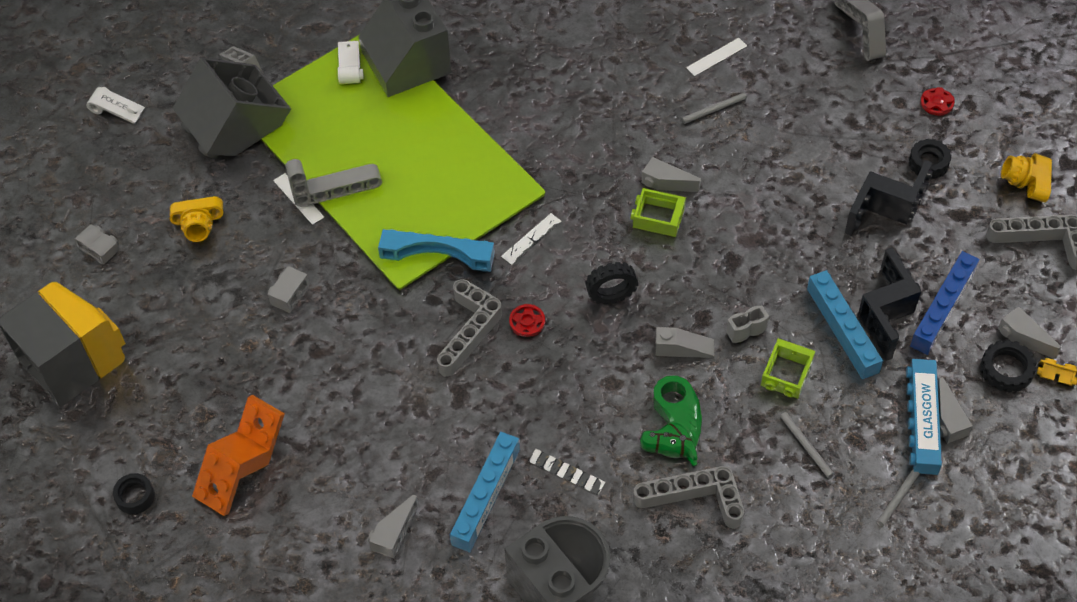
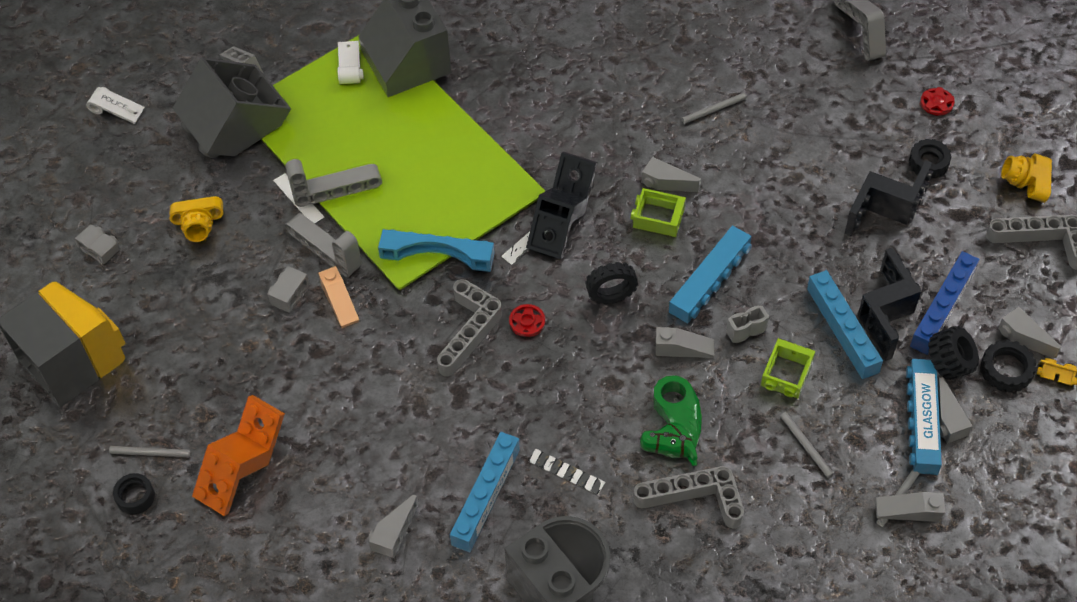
white sticker [686,38,747,76] -> none
none -> light grey bar [109,446,191,458]
none -> light grey beam [285,213,362,277]
none -> light nougat slope [318,266,359,328]
none -> black bracket [526,152,598,259]
none -> dark azure brick [669,225,752,324]
none -> light grey slope [875,492,946,522]
none -> black tyre [928,326,979,380]

